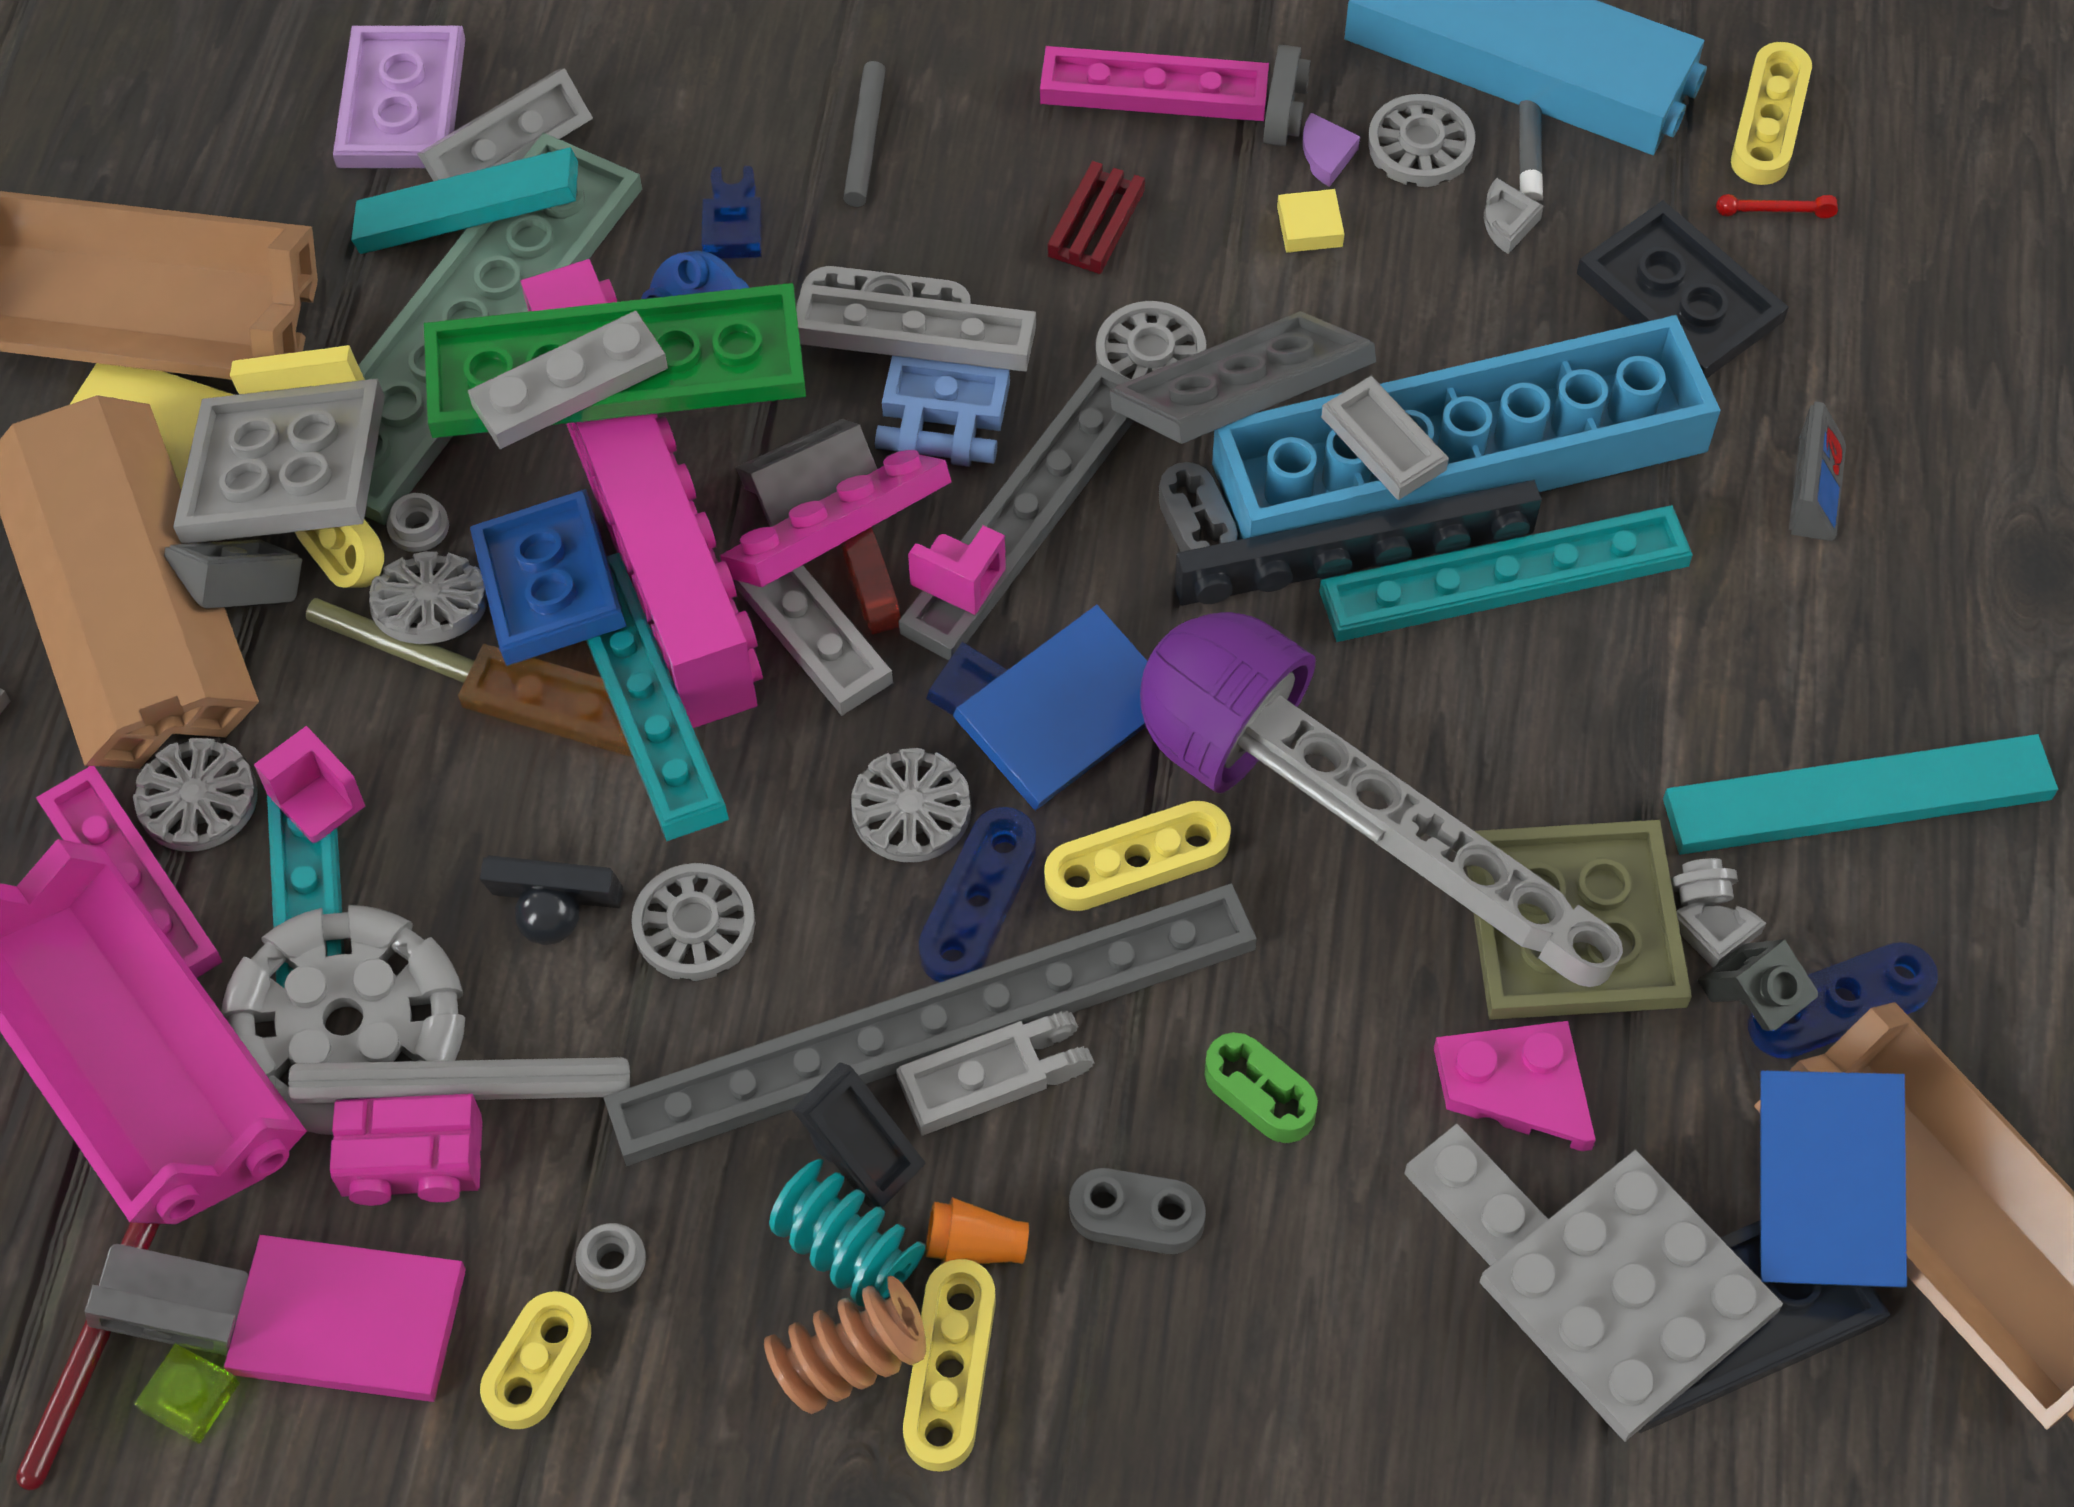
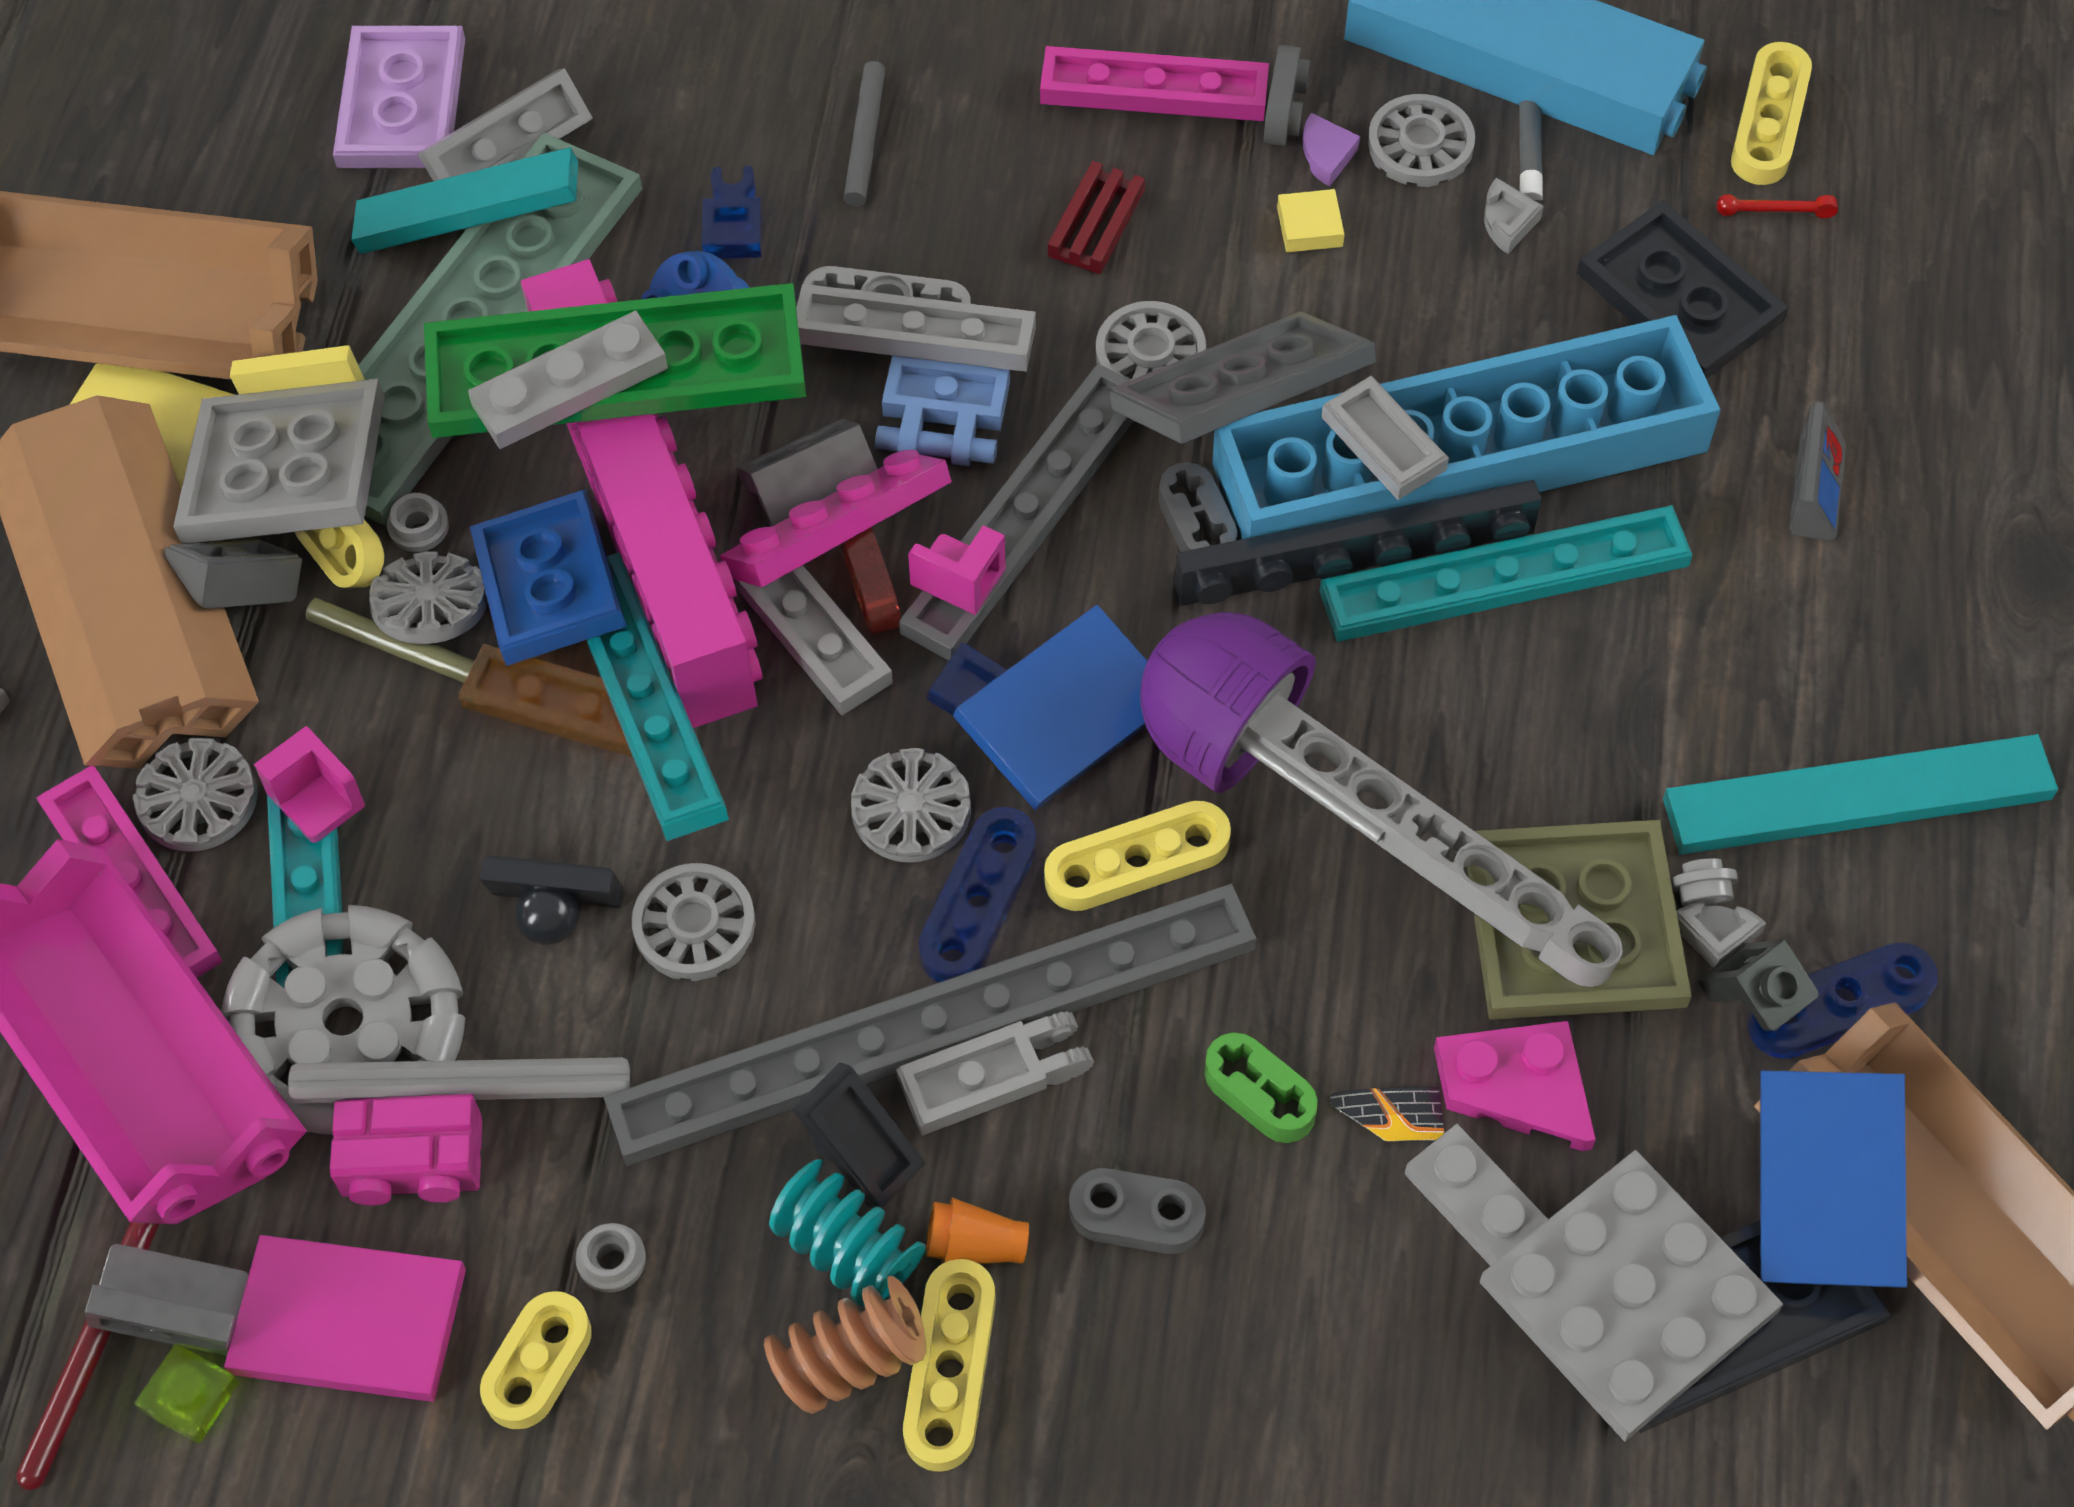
none -> sticker [1330,1087,1444,1141]

